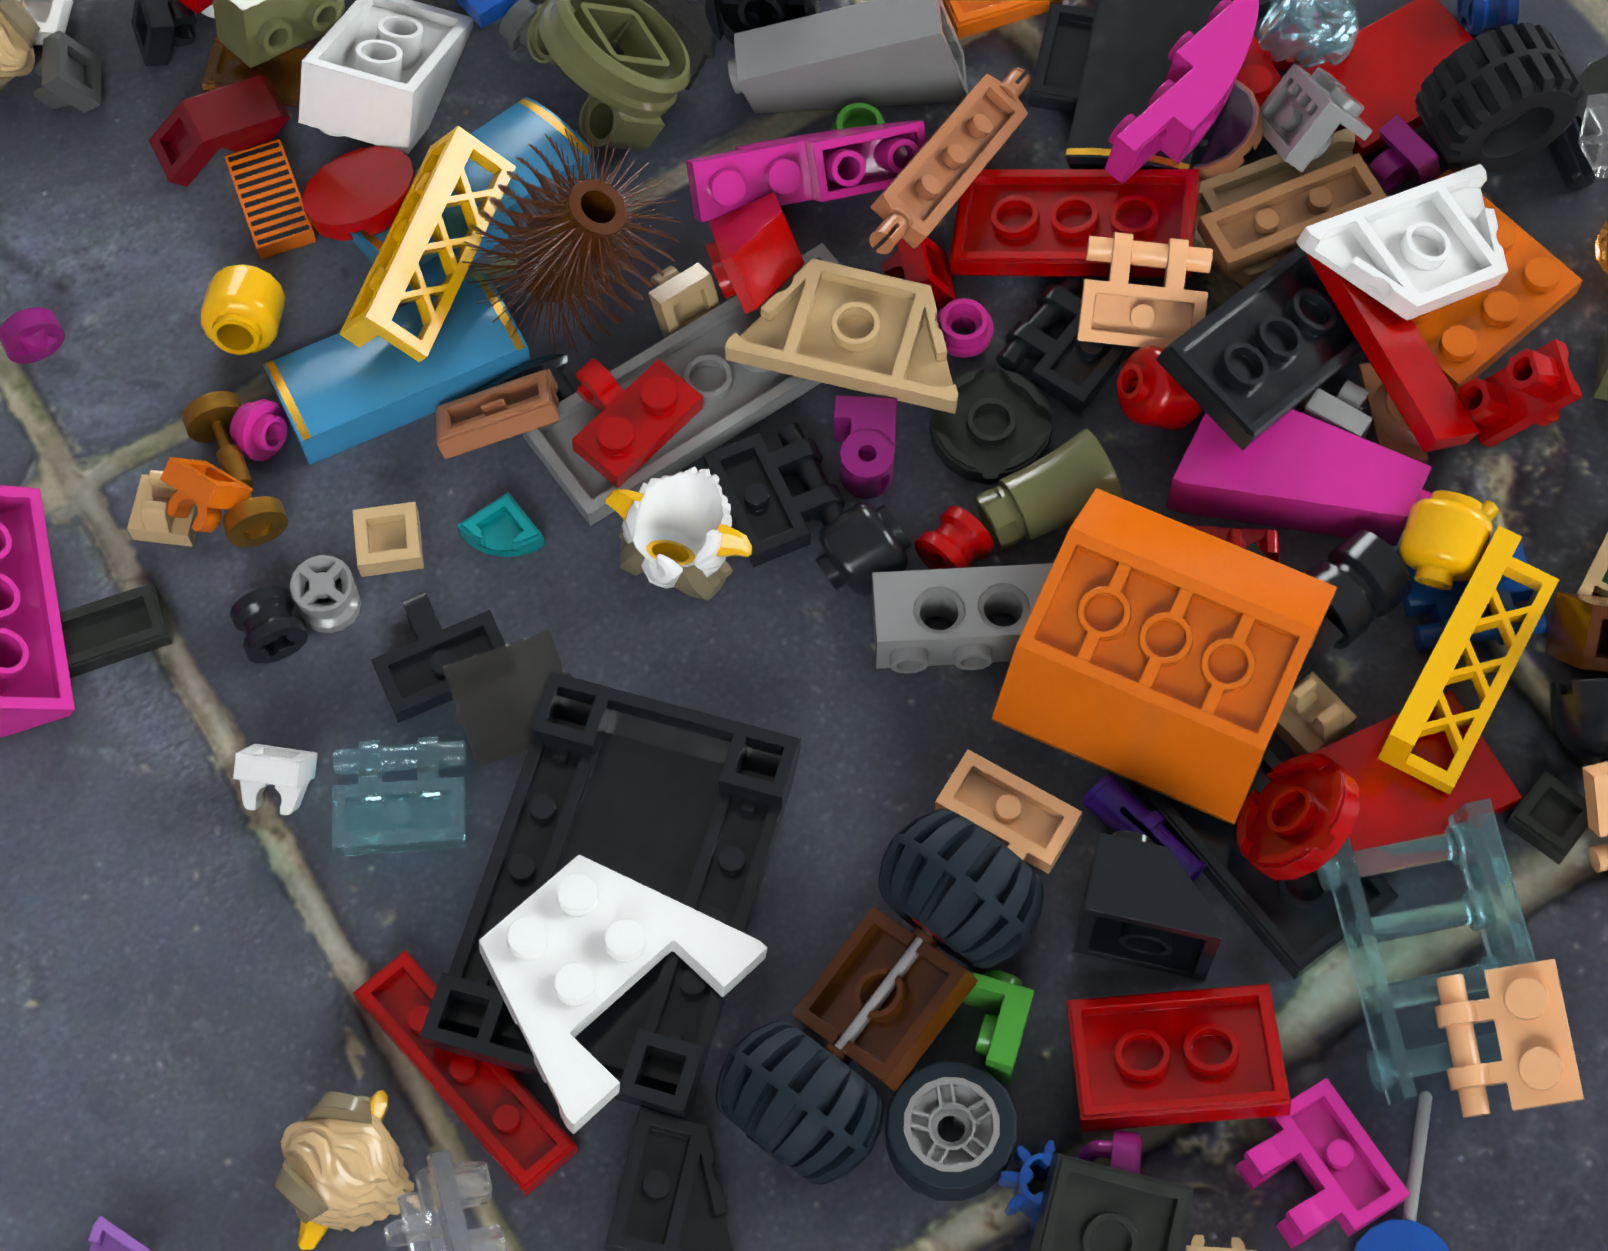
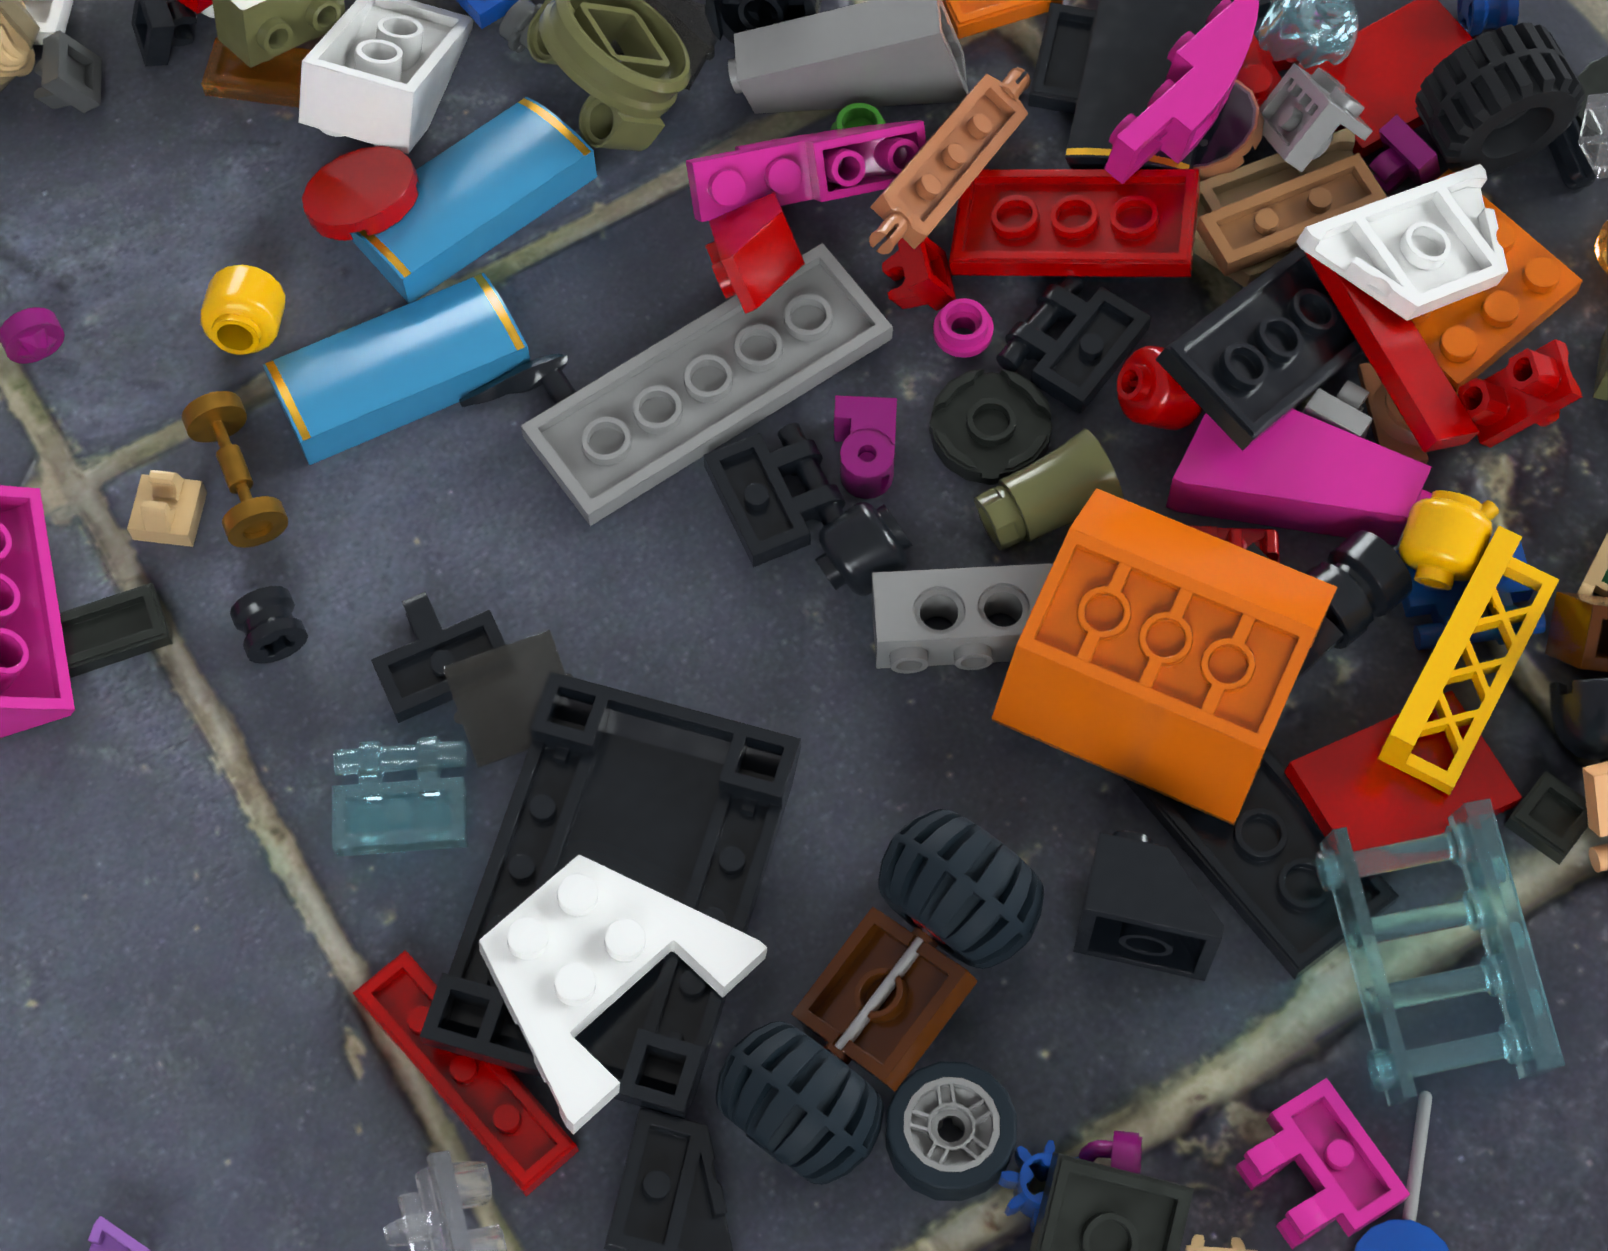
dark red slope [149,75,291,187] -> none
orange tile [160,457,253,533] -> none
tile [224,139,317,260] -> none
dark pink plate [230,399,288,461] -> none
white tile [233,744,318,815] -> none
tan hair [274,1090,414,1250] -> none
light grey wheel [290,555,361,633] -> none
yellow fence [339,126,516,362] -> none
tan tile [352,502,424,577] -> none
nougat tile [436,369,560,460] -> none
teal tile [457,492,545,557] -> none
reddish brown piece [462,129,681,353] -> none
red plate [572,358,703,489] -> none
white hair [605,466,752,601] -> none
tan tile [648,263,720,338] -> none
tan wing [725,258,958,414] -> none
red wheel [914,506,994,570] -> none
light nougat plate [934,749,1083,874] -> none
bright green bracket [963,970,1035,1085] -> none
red tile [1066,983,1291,1132] -> none
light nougat plate [1077,232,1213,348] -> none
dark purple pin [1082,773,1206,882] -> none
red tile [1237,753,1360,880] -> none
tan tile [1274,671,1357,756] -> none
light nougat plate [1434,959,1585,1118] -> none

